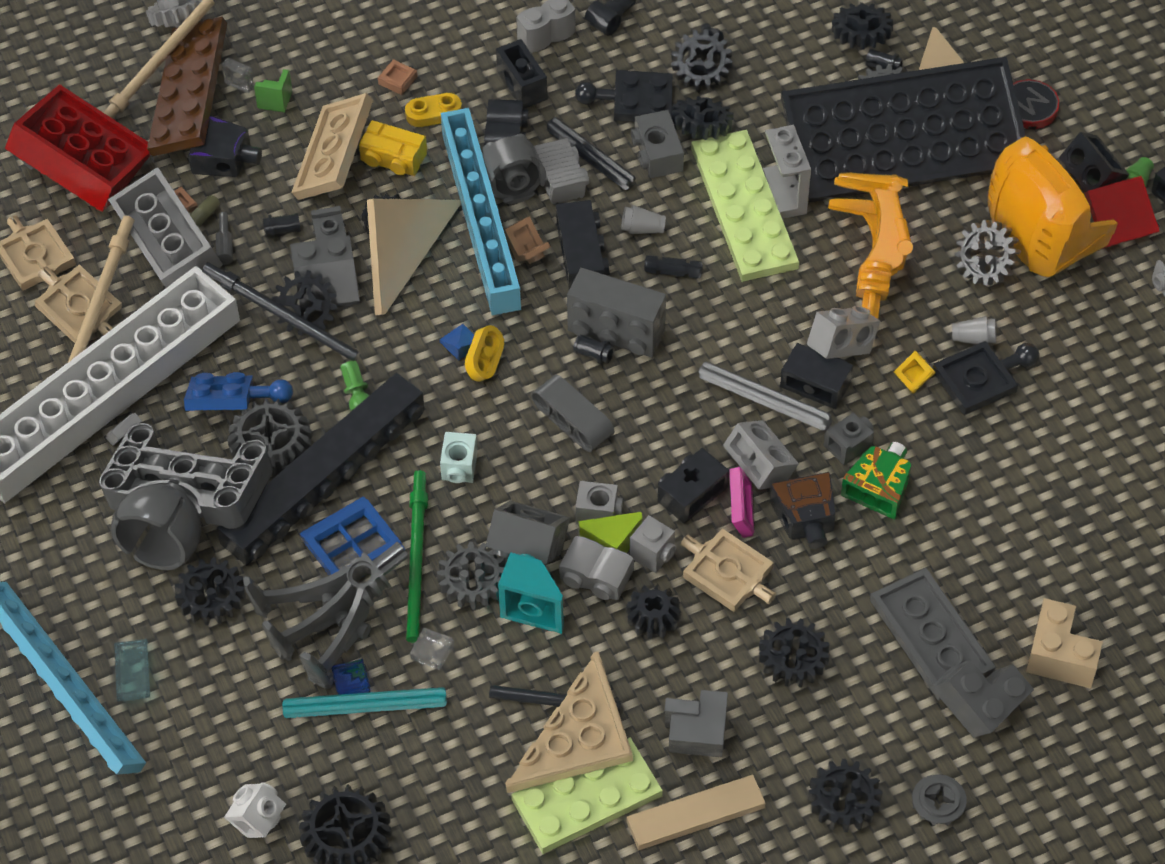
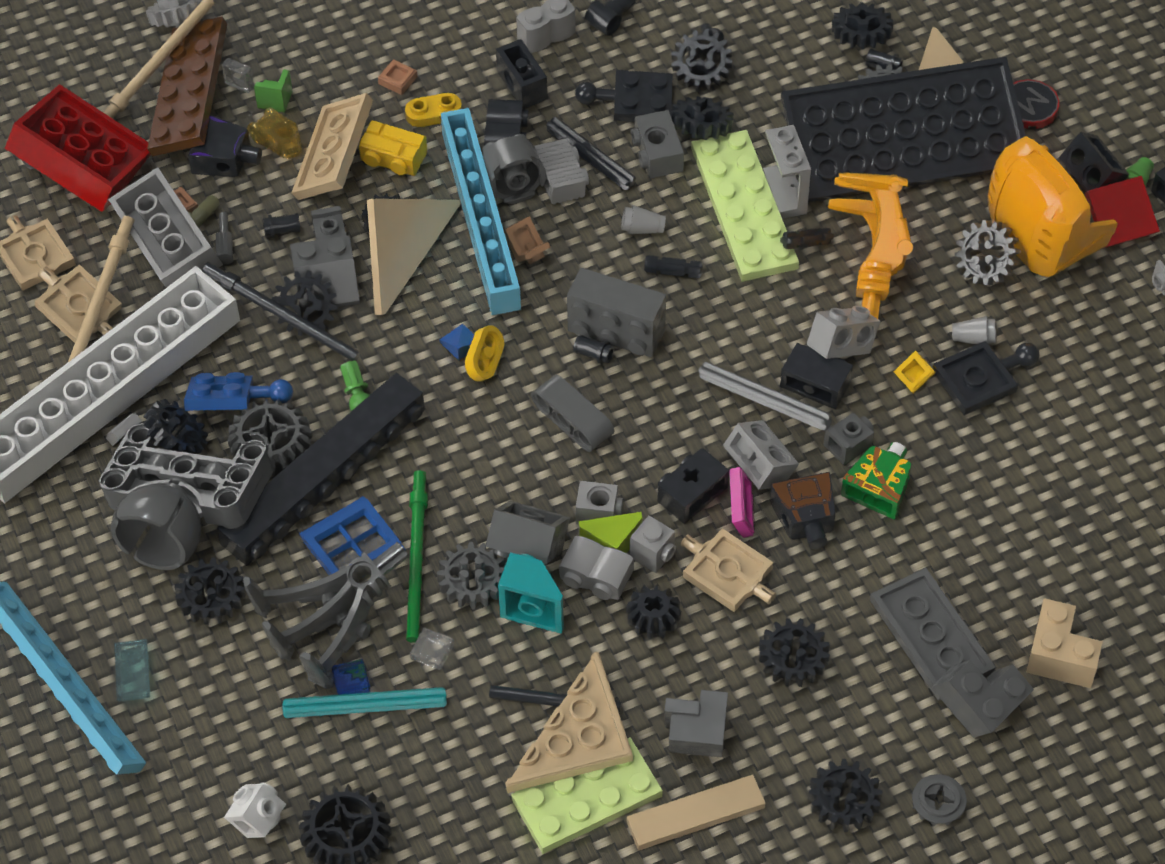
light aqua brick [440,432,477,483] -> none
black brick [556,200,610,290] -> none
none -> black gear [143,399,208,454]
none -> clear yellow piece [247,107,302,159]
none -> black axle [780,227,834,249]

